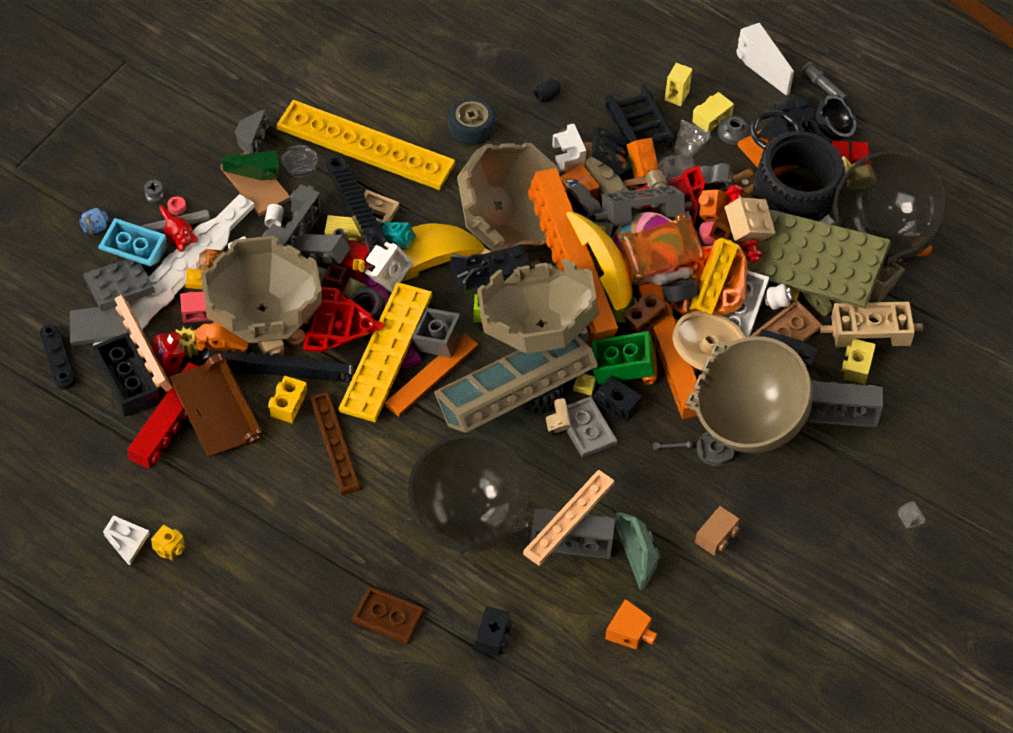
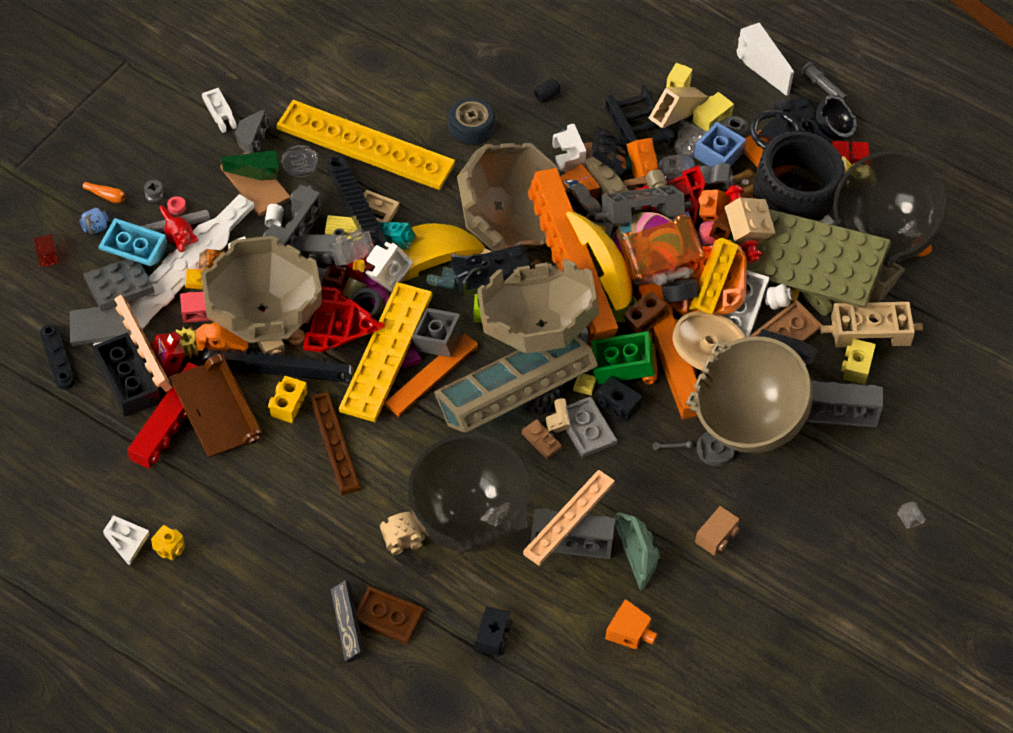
none -> clear red brick [33,234,58,267]
none -> orange piece [83,182,125,204]
none -> white hinge [202,88,237,133]
none -> clear brick [329,229,374,266]
none -> black tile [331,580,365,663]
none -> tan brick [380,512,425,555]
none -> clear light blue piece [426,267,456,290]
none -> medium nougat plate [522,419,562,459]
none -> tan slope [649,87,708,128]
none -> medium blue brick [694,122,746,167]

